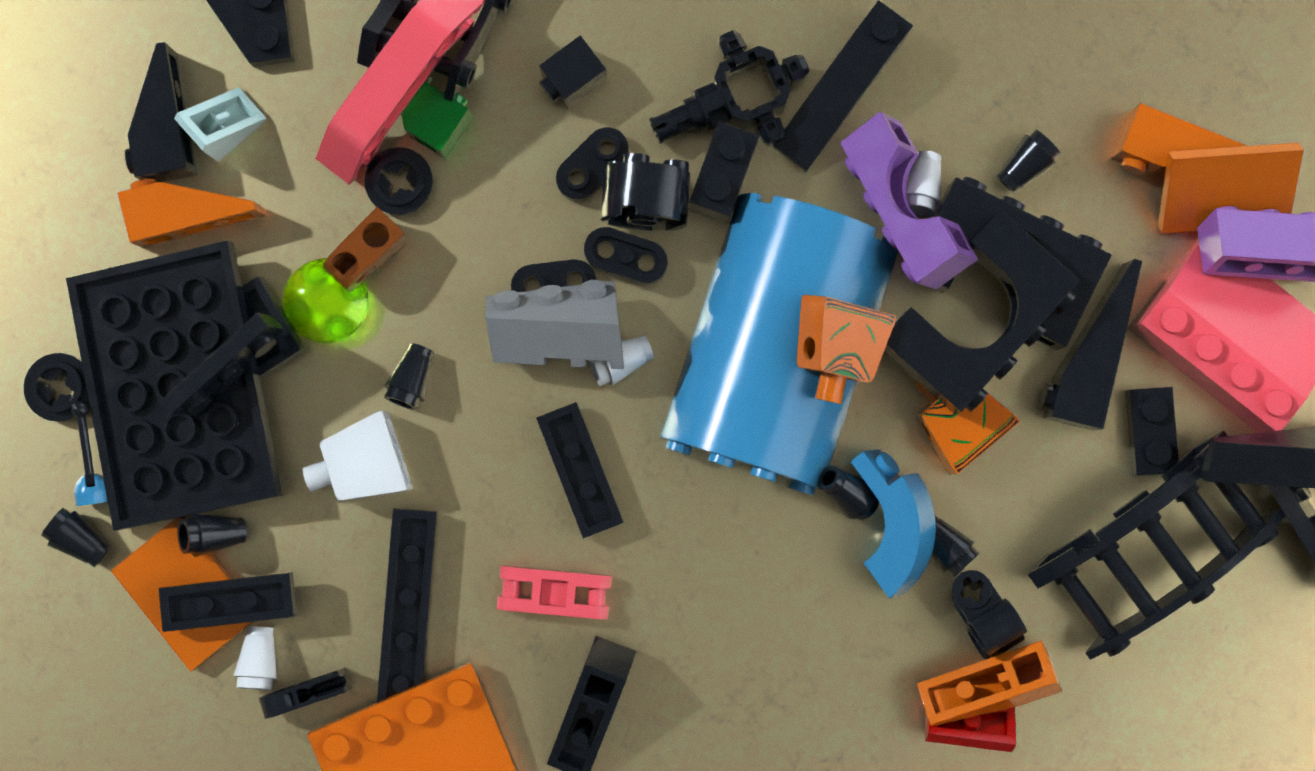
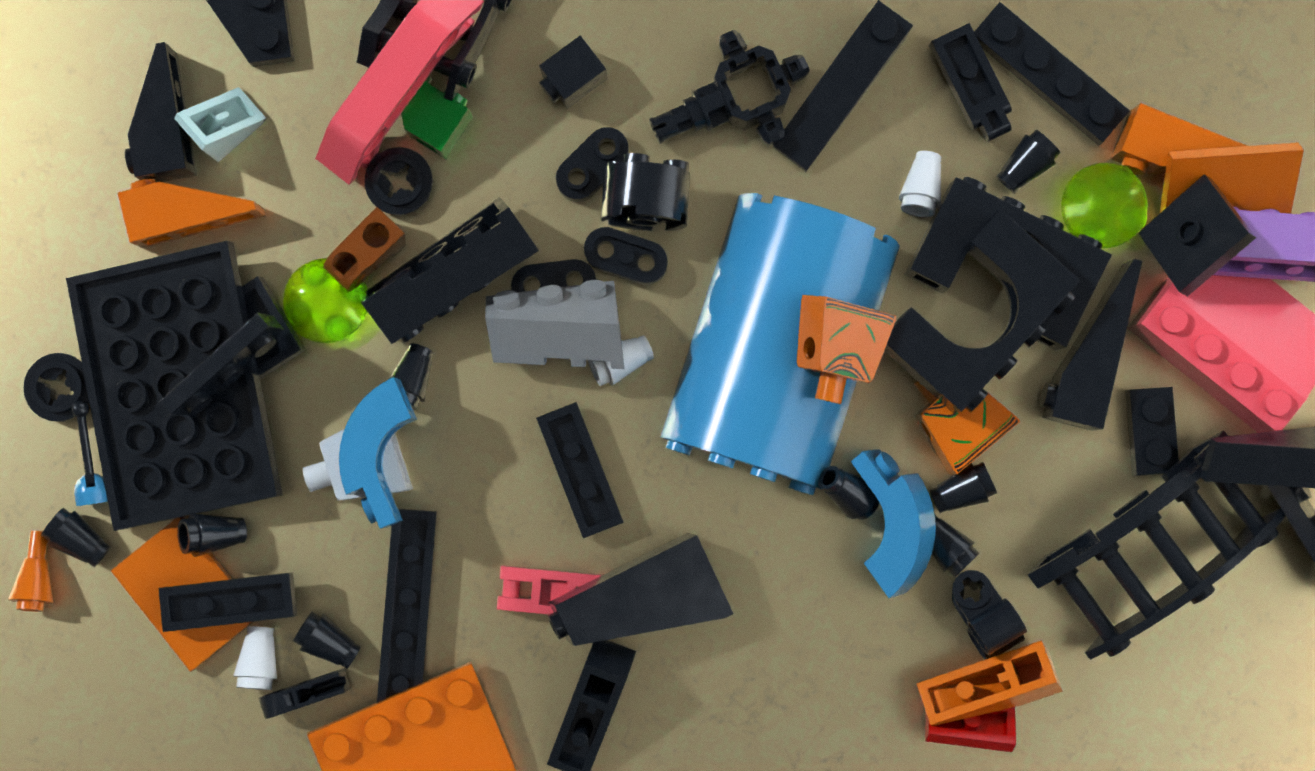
black brick [688,121,759,224] -> none
medium lavender arch [840,112,978,290] -> none
none -> orange cone [8,531,53,612]
none -> black cone [293,611,361,669]
none -> dark azure arch [339,377,417,529]
none -> black wedge [360,197,539,344]
none -> black slope [547,533,734,646]
none -> black hinge [929,23,1012,142]
none -> black cone [929,462,997,513]
none -> black plate [974,2,1130,146]
none -> clear neon green dish [1061,163,1147,248]
none -> black plate [1139,174,1256,297]

